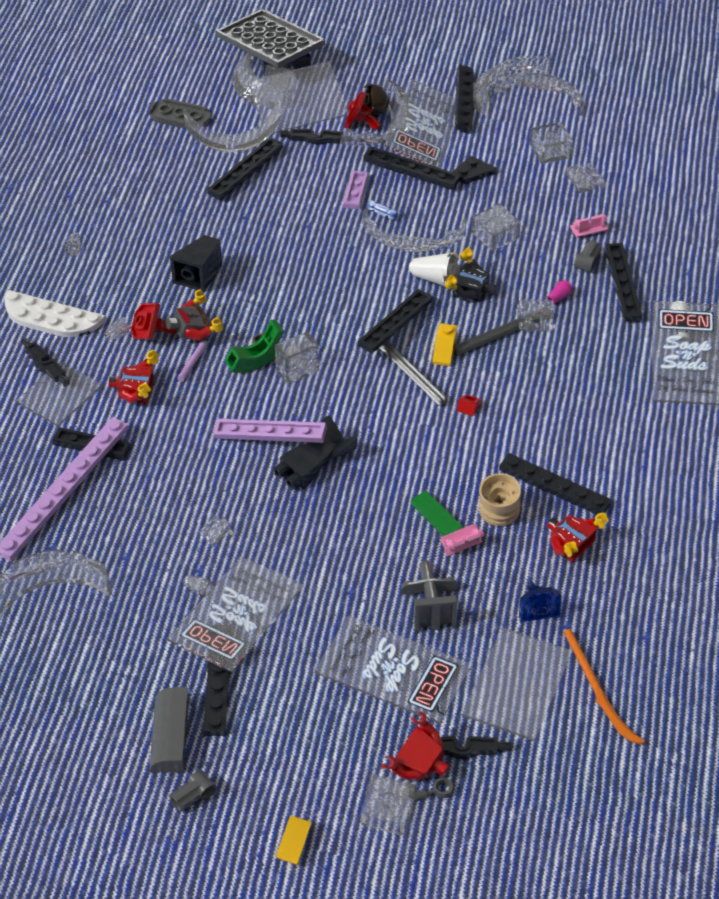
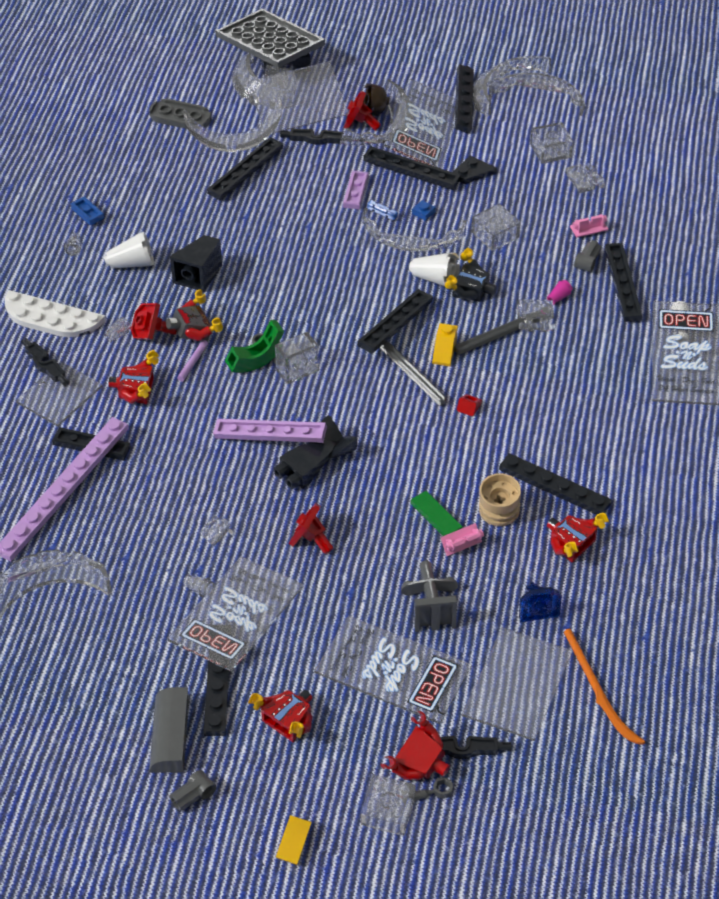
none -> blue plate [70,197,104,226]
none -> white cone [104,232,154,268]
none -> red torso [248,690,313,742]
none -> red piece [288,503,333,554]
none -> blue plate [412,200,436,221]

